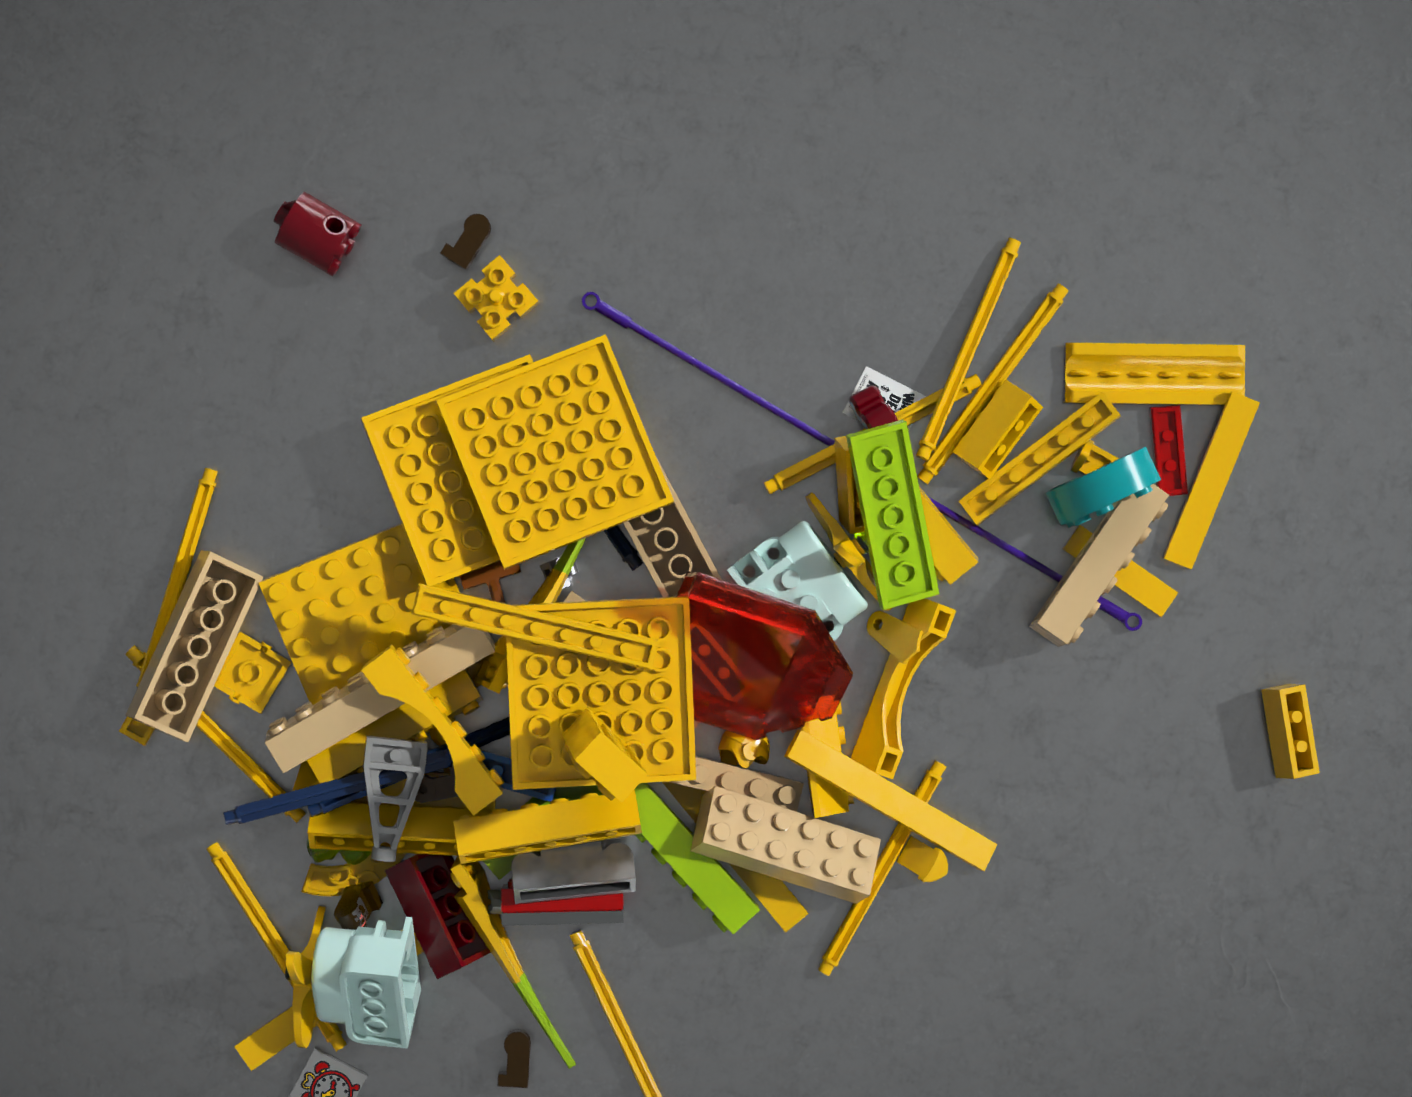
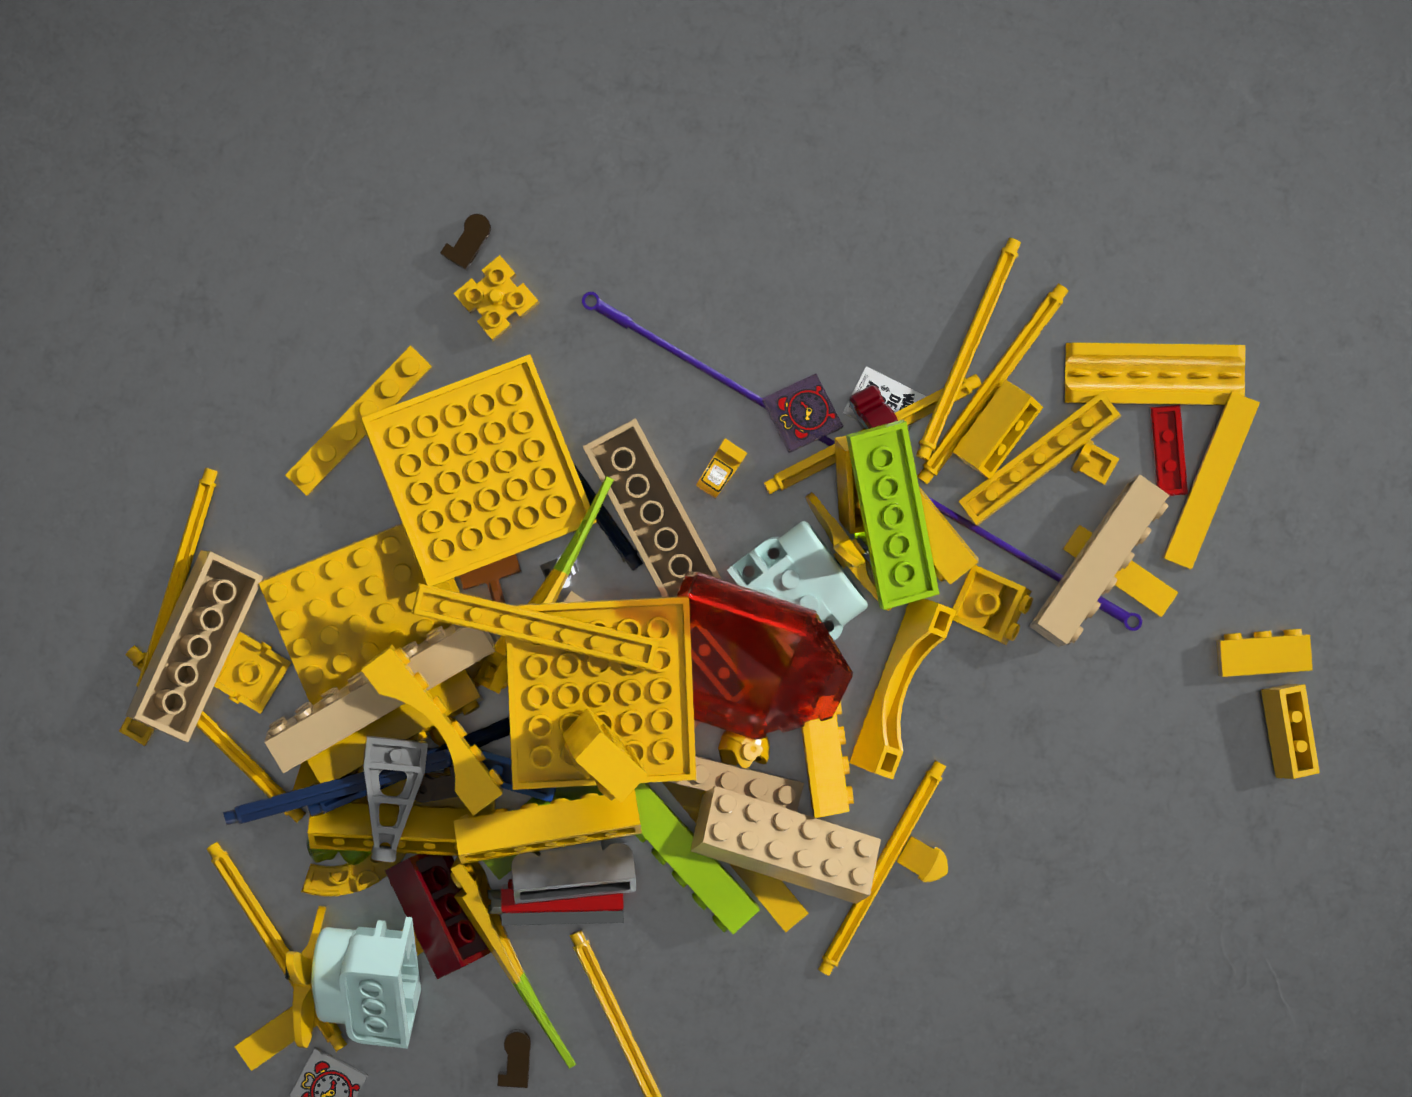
dark red cylinder [273,192,362,277] -> none
dark brown leg [333,881,383,930] -> none
yellow plate [436,334,674,570] -> none
yellow tile [784,730,997,871] -> none
yellow piece [867,611,923,664] -> none
teal brick [1045,447,1161,528] -> none
none -> yellow plate [285,345,432,496]
none -> yellow leg [696,438,747,499]
none -> clear purple tile [762,374,843,453]
none -> yellow plate [952,565,1033,645]
none -> yellow brick [1216,629,1313,677]

